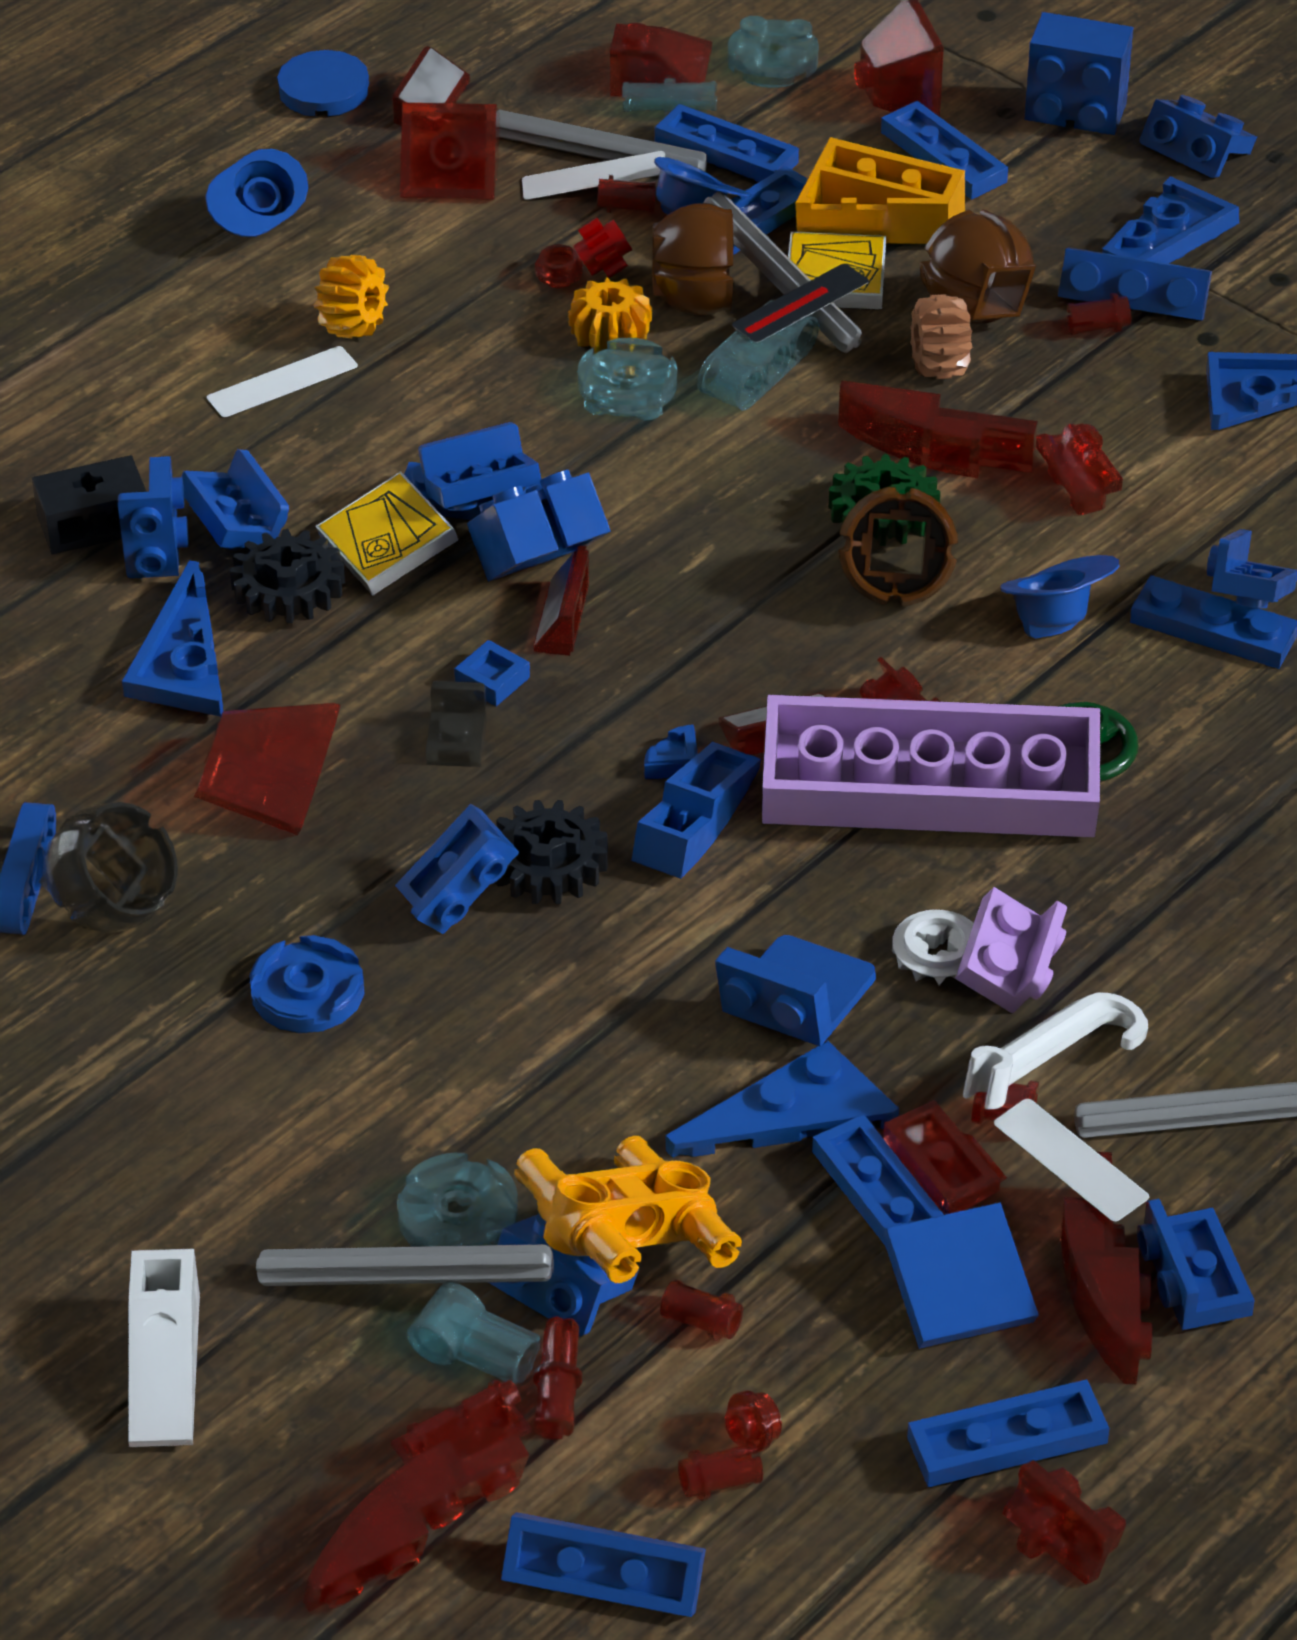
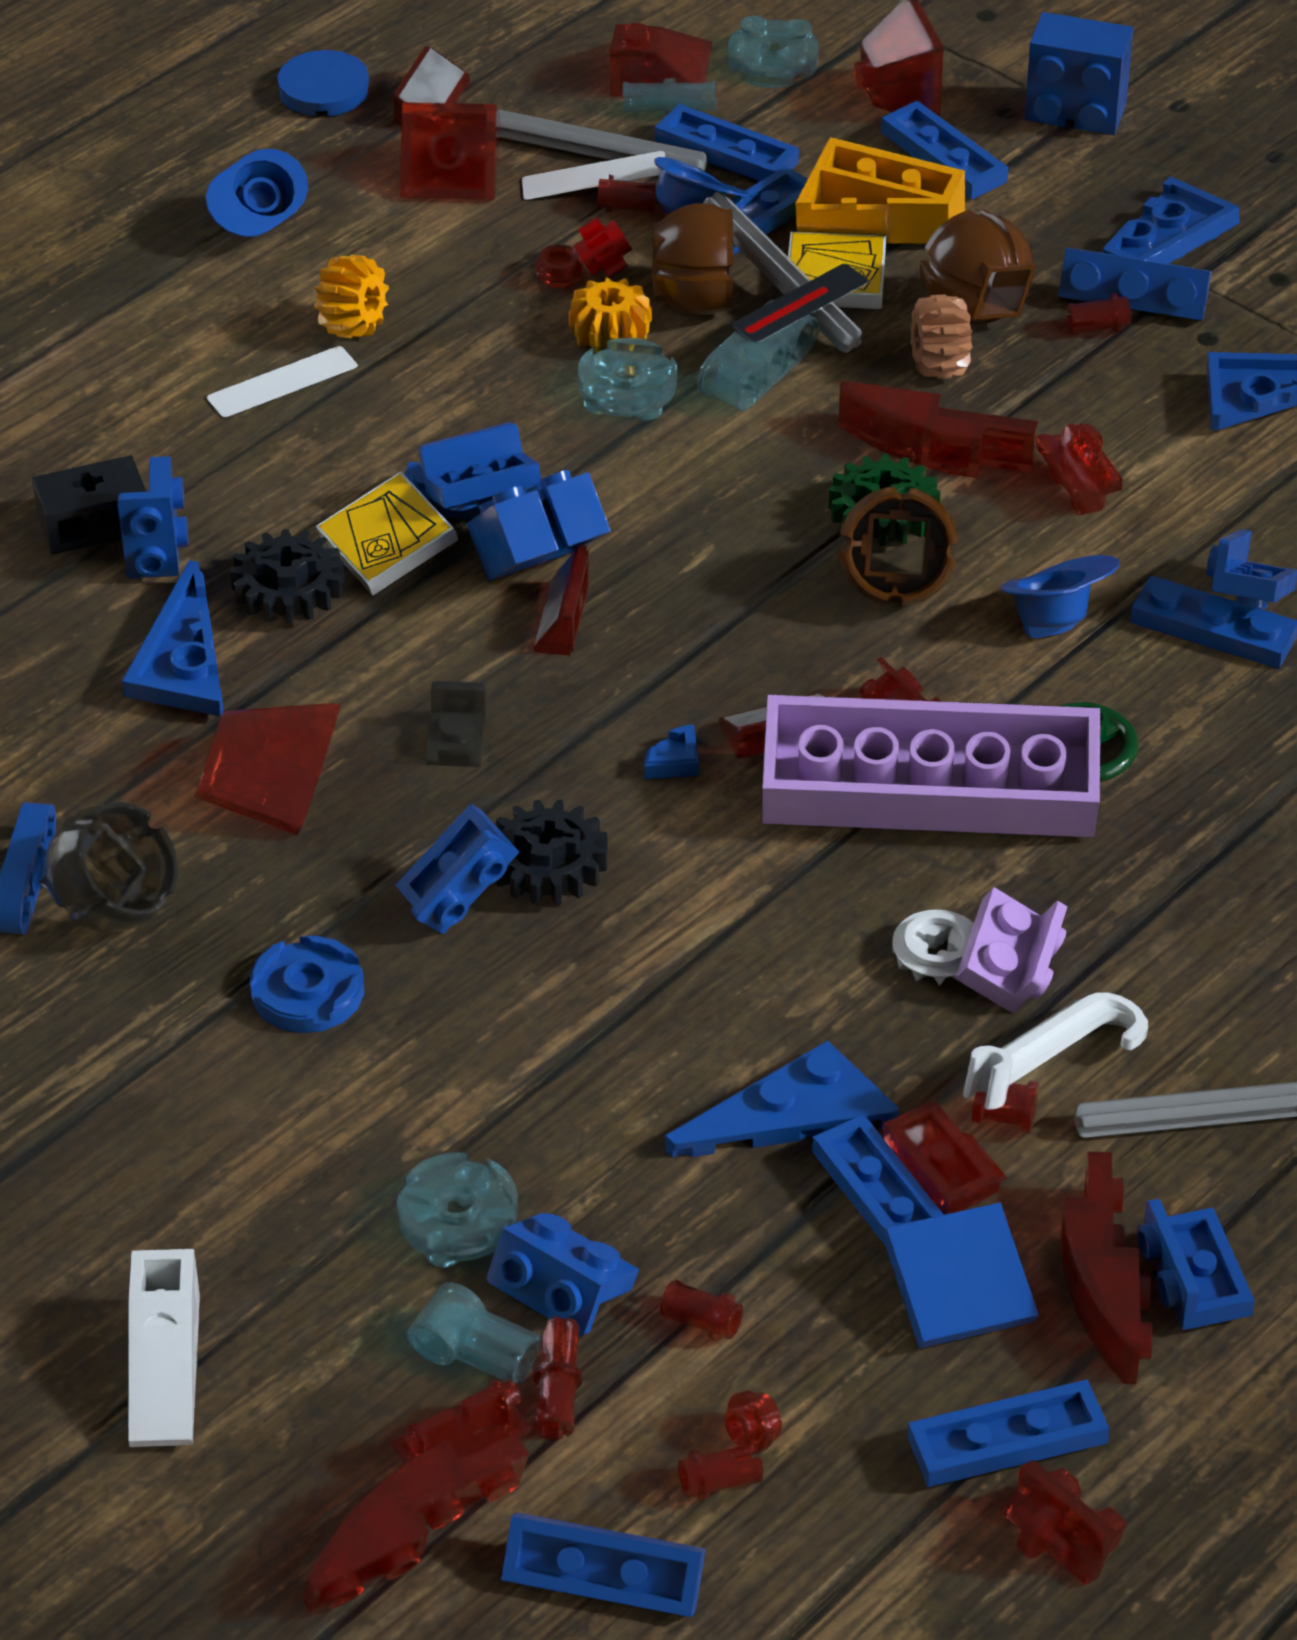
blue bracket [181,449,289,551] -> none
light grey axle [256,1244,554,1286] -> none
blue tile [454,640,530,706] -> none
light orange piece [514,1136,742,1283] -> none
blue slope [631,742,761,879] -> none
blue bracket [715,935,876,1047] -> none
white sticker [994,1099,1149,1222] -> none
blue bracket [1140,95,1257,178] -> none

